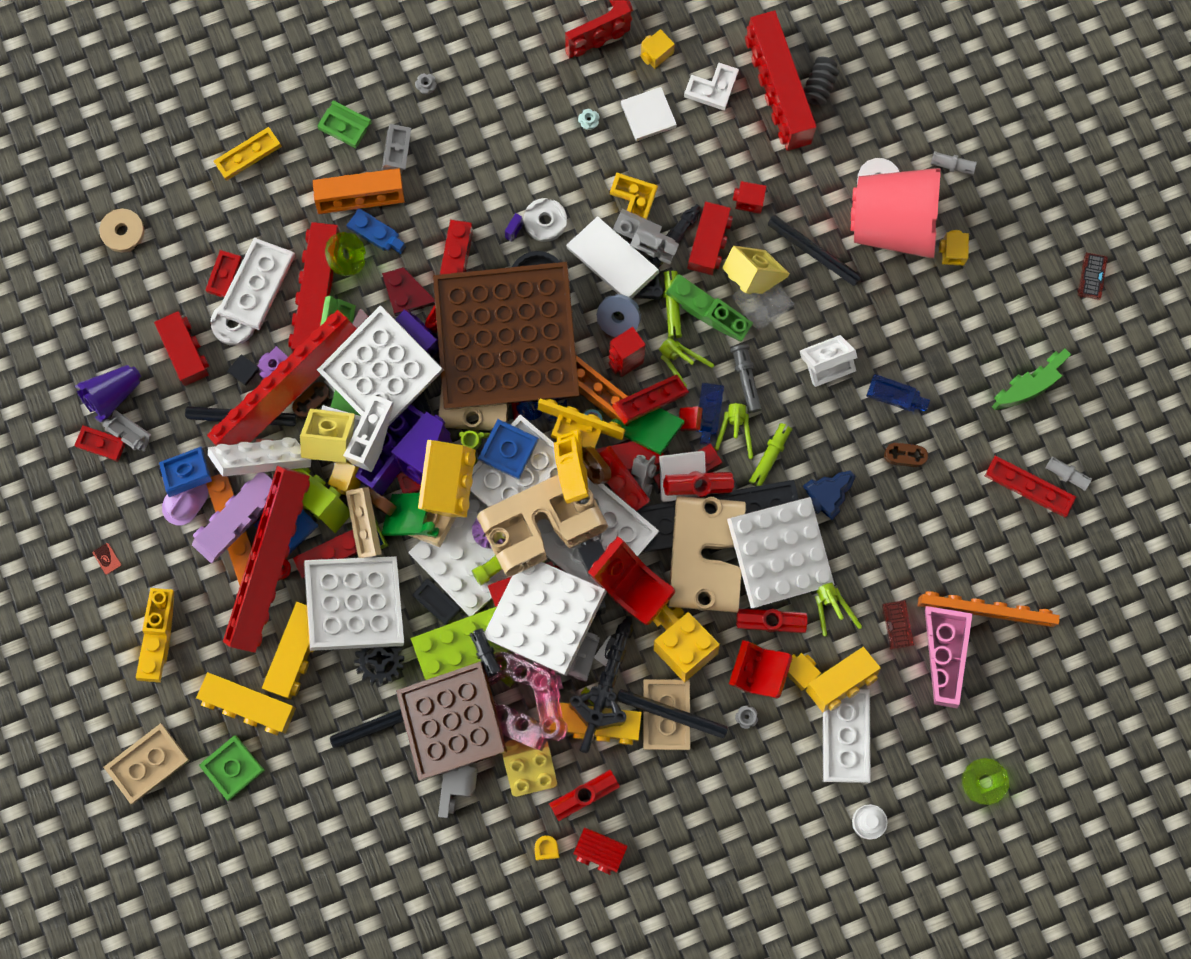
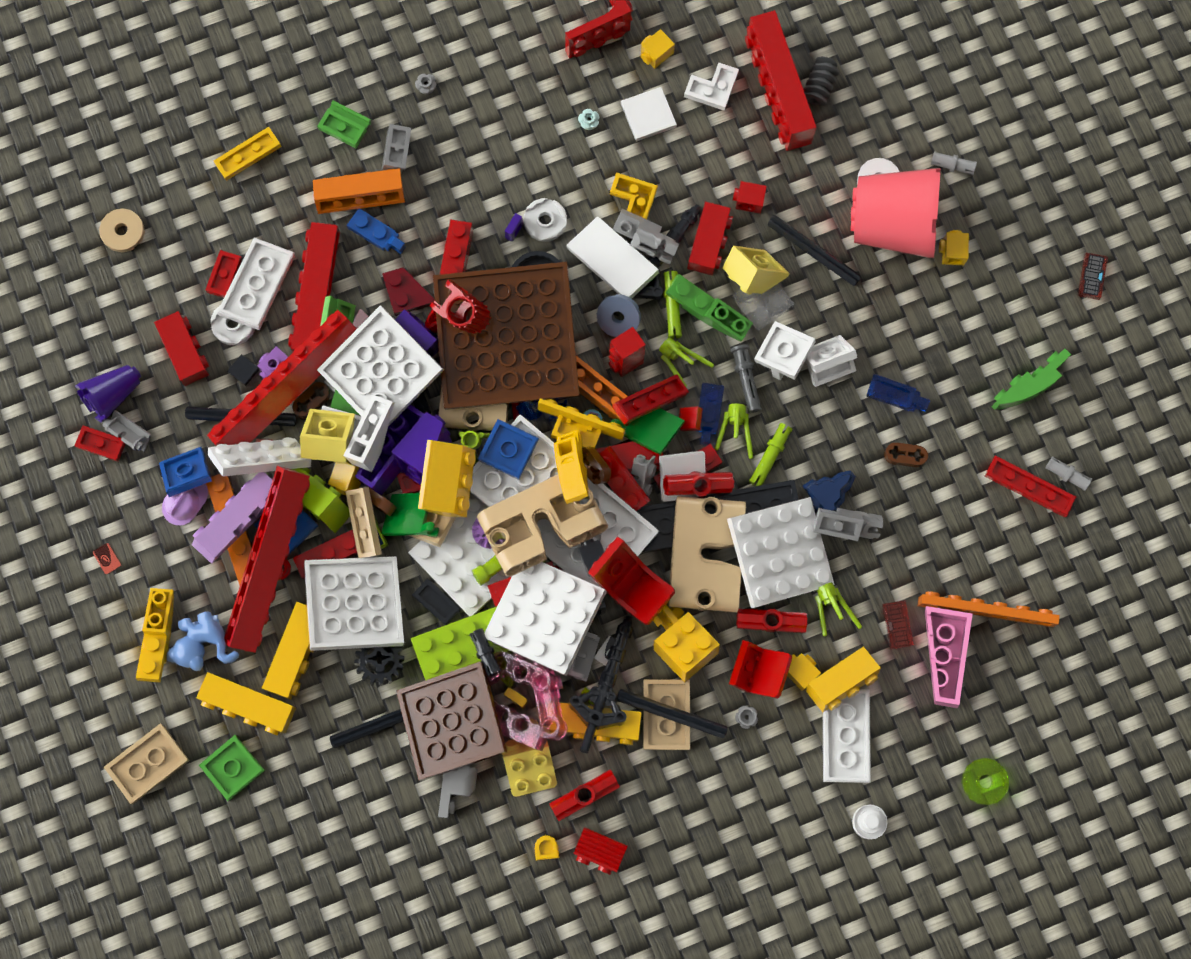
clear neon green tile [325,232,366,276] -> none
none -> medium blue animal [166,611,239,671]
none -> red piece [430,279,491,334]
none -> yellow tile [504,688,528,709]
none -> white bracket [754,321,815,380]
none -> light grey plate [813,508,883,541]

